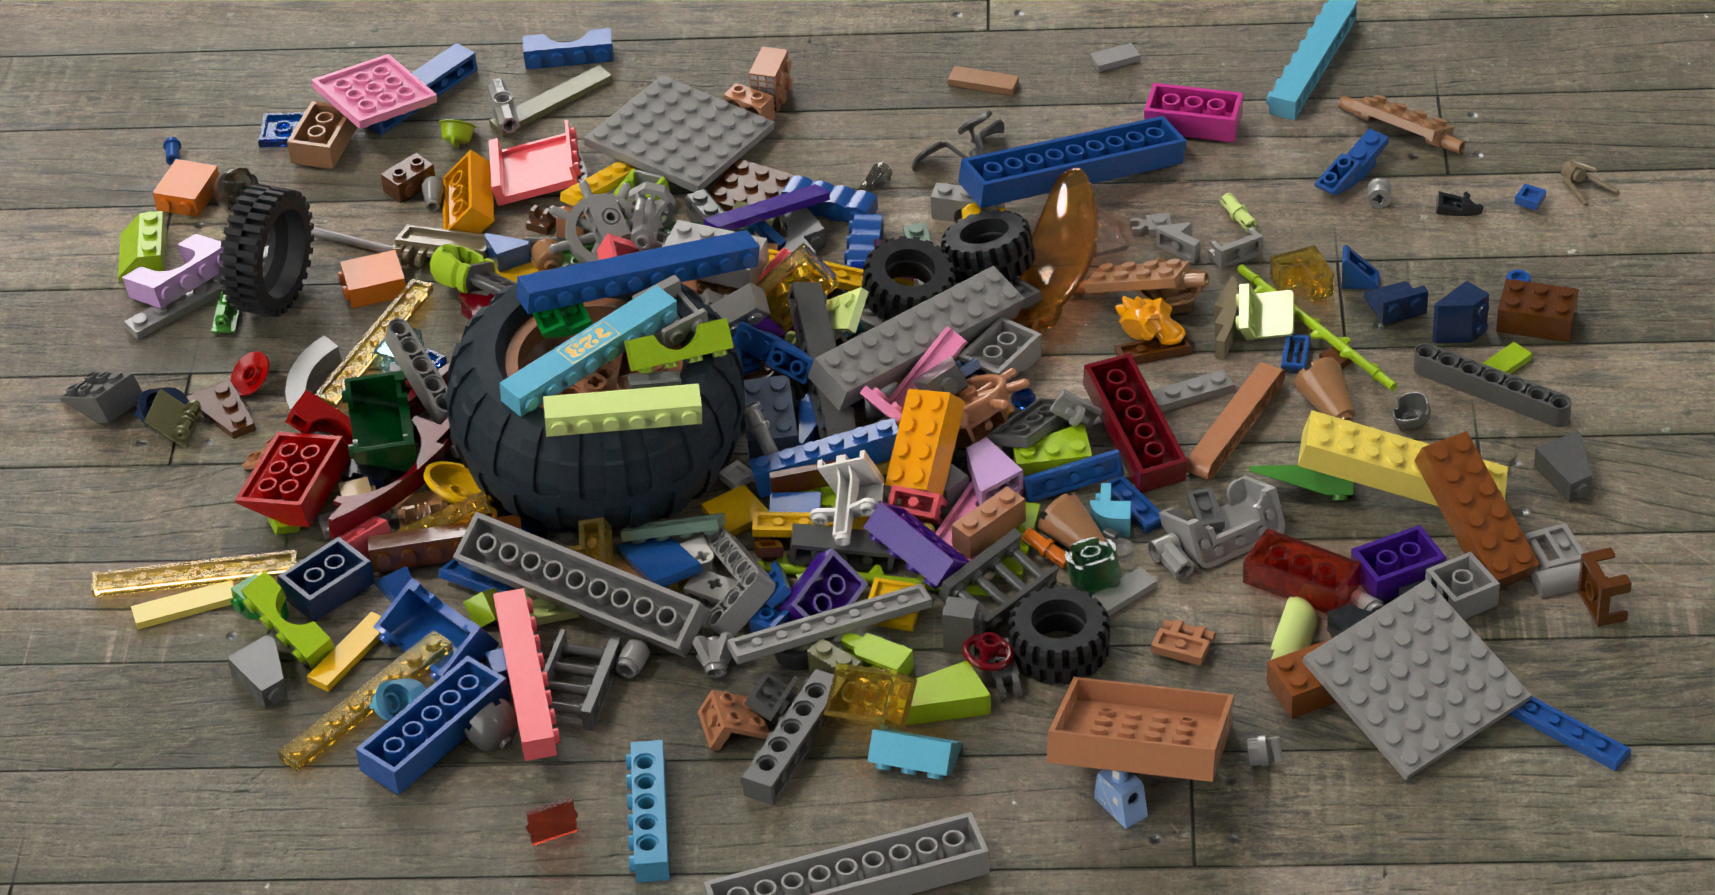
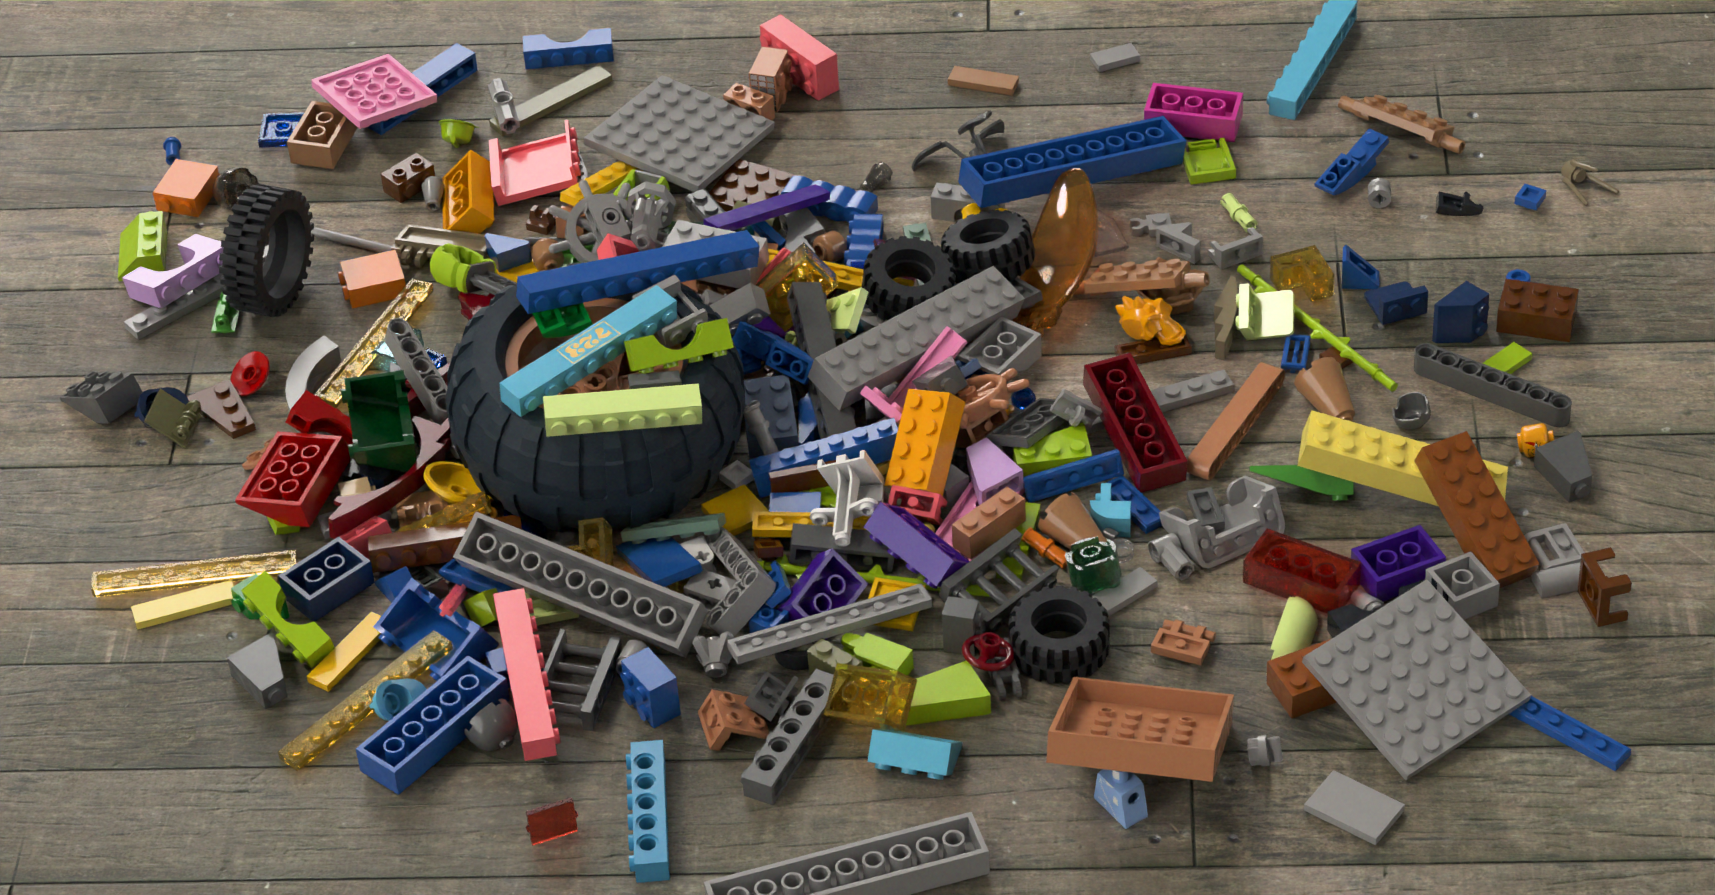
none -> pearl dark grey slope [407,565,449,600]
none -> coral axle [439,584,468,617]
none -> blue brick [620,647,681,728]
none -> coral brick [760,14,839,101]
none -> medium nougat head [812,231,847,263]
none -> lime container [1183,138,1236,185]
none -> light grey tile [1304,770,1405,845]
none -> light orange head [1517,423,1555,458]

